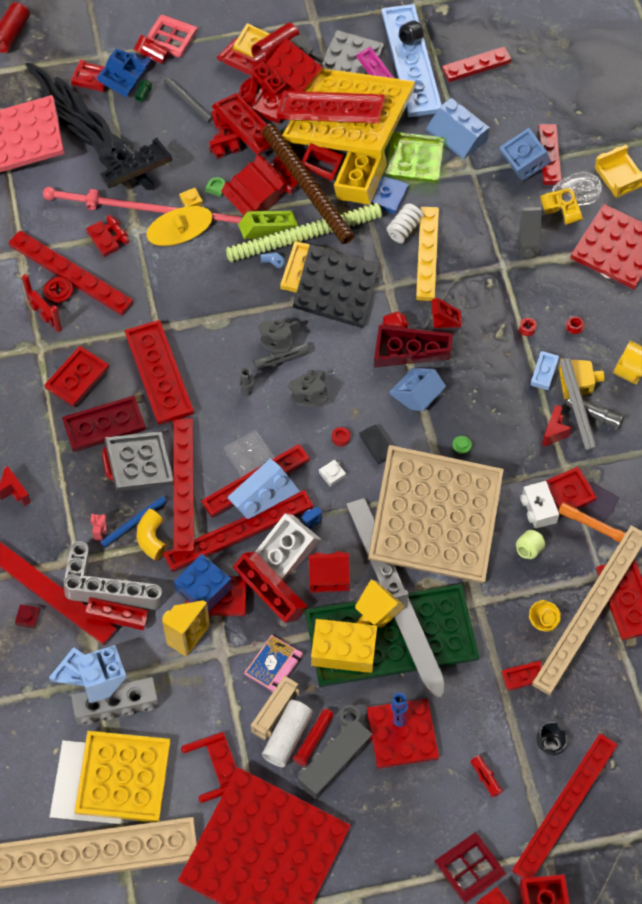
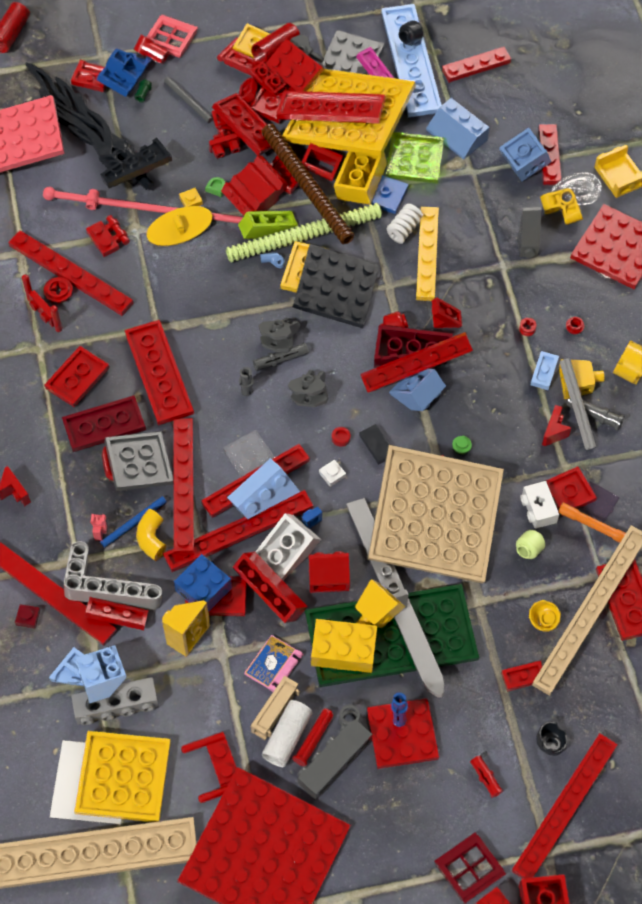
none -> red plate [360,332,473,393]

